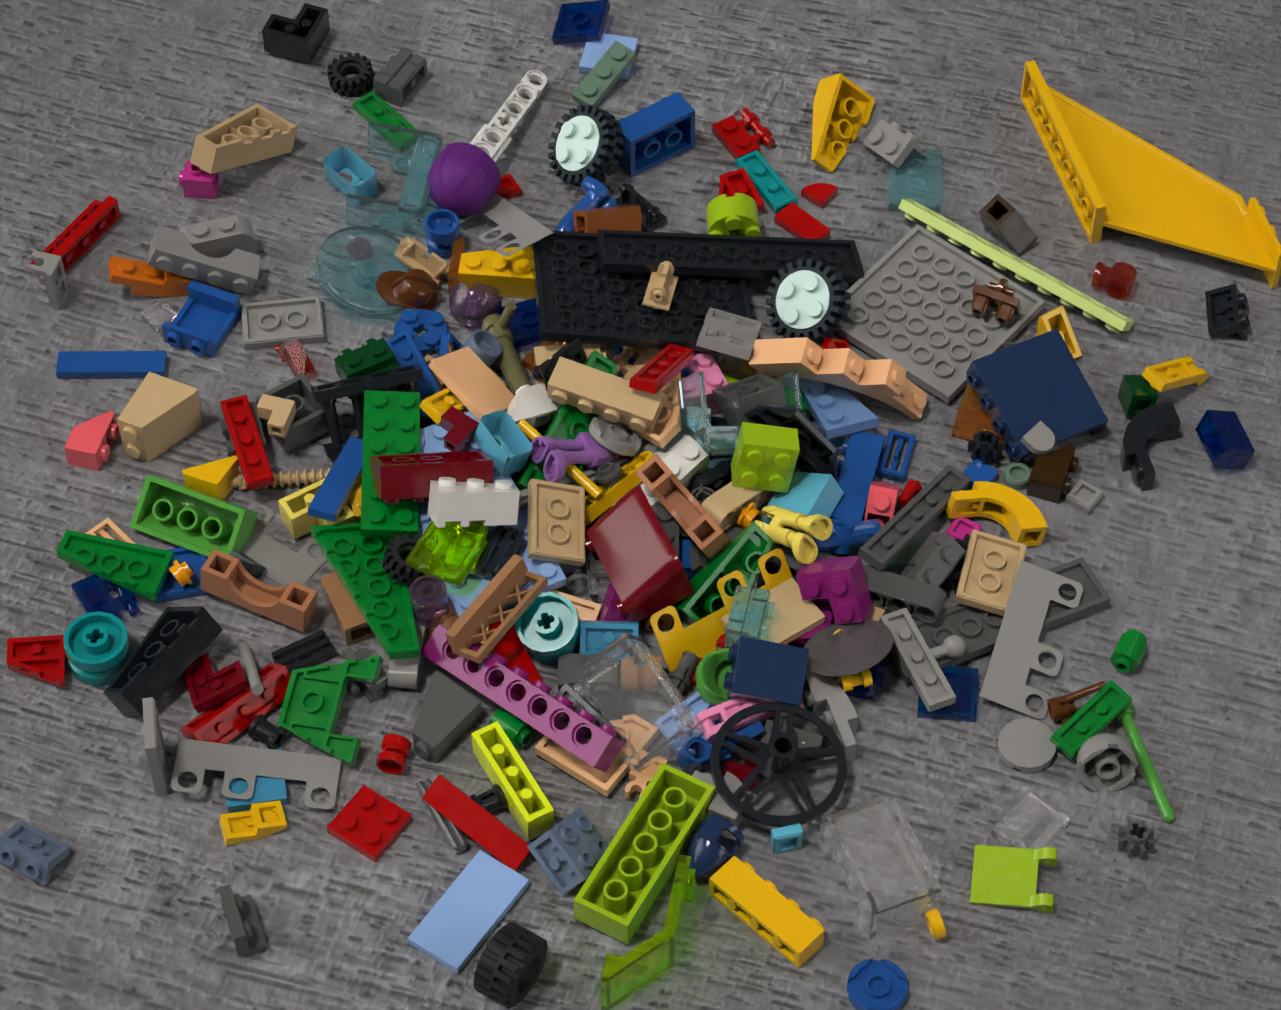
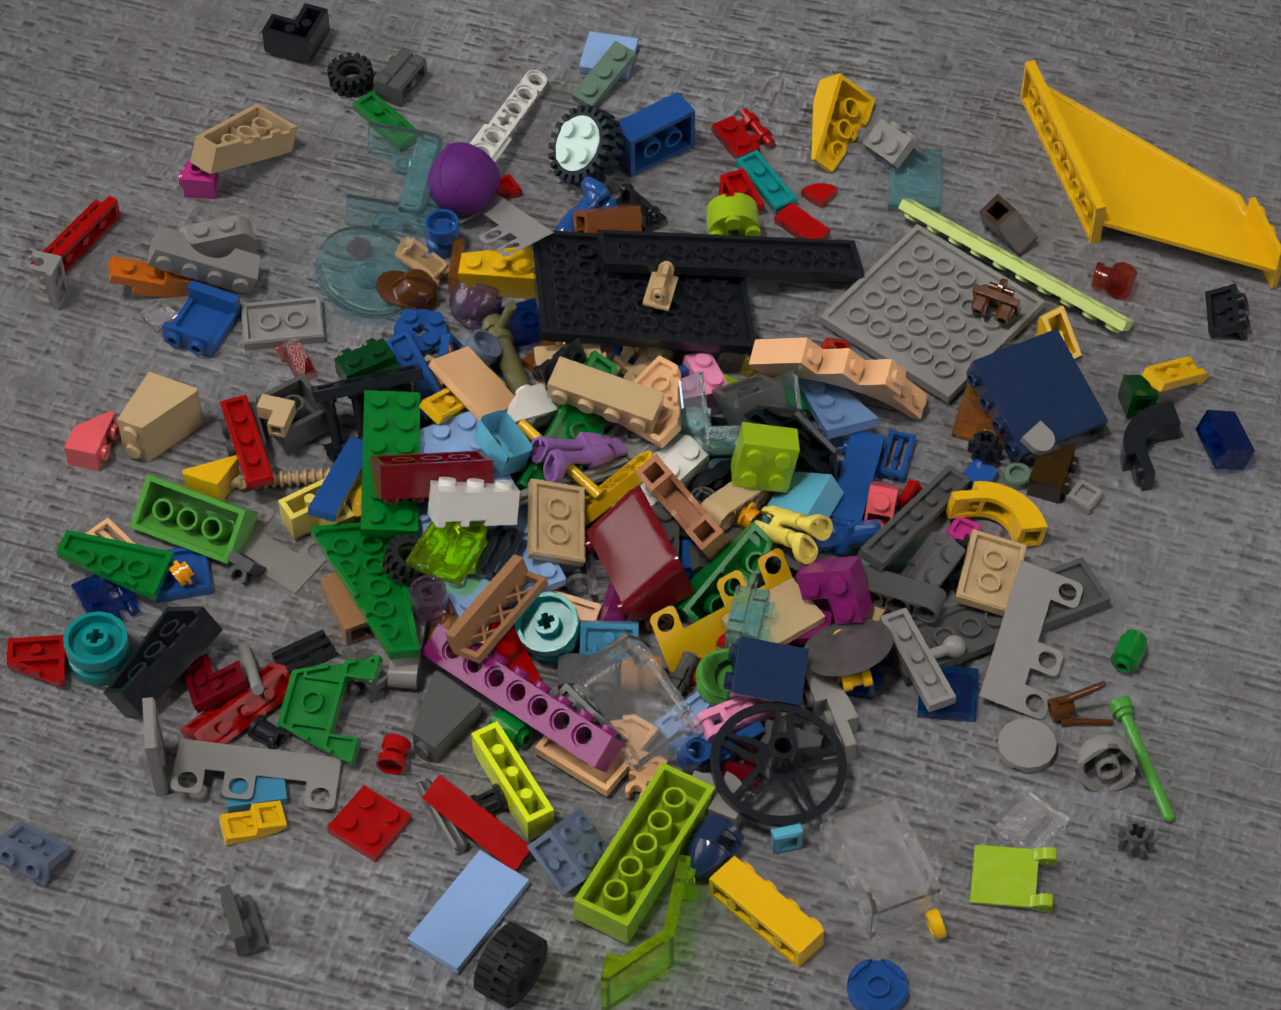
blue tile [56,351,167,378] -> none
nougat arch [201,549,317,632] -> none
medium azure piece [324,145,378,206] -> none
dark red piece [441,406,479,452] -> none
clear blue tile [552,0,610,45] -> none
light grey tile [589,415,642,456] -> none
dark grey plate [595,462,623,487] -> none
red tile [629,343,695,394] -> none
light grey slope [696,307,762,361] -> none
wheel [765,258,851,343] -> none
green tile [1050,680,1133,760] -> none

